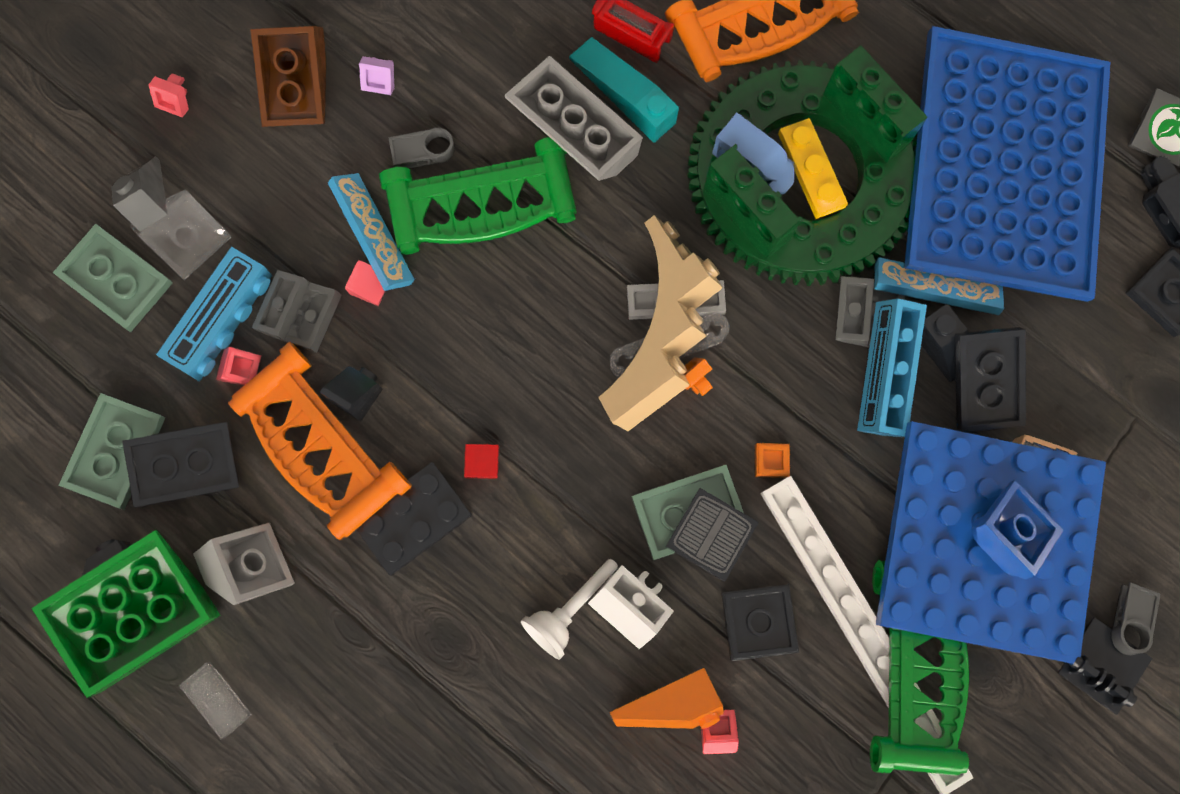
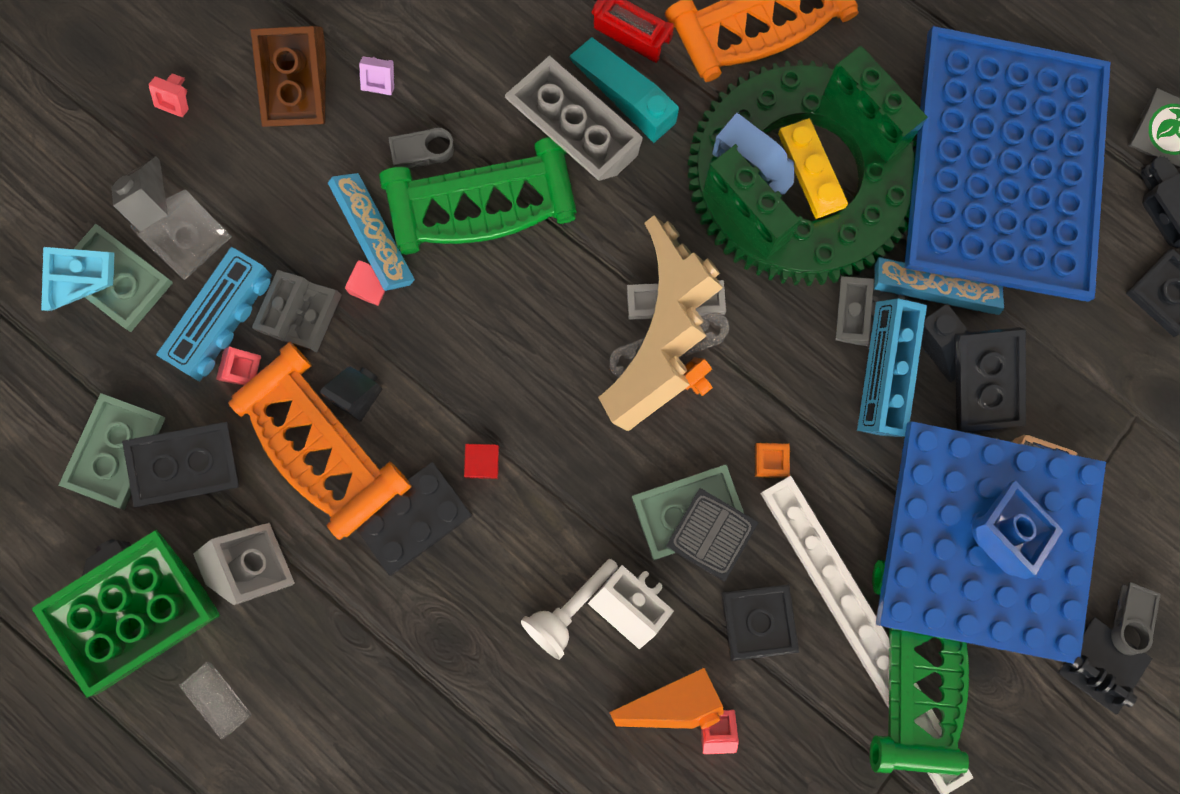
none -> medium azure wing [41,247,114,311]

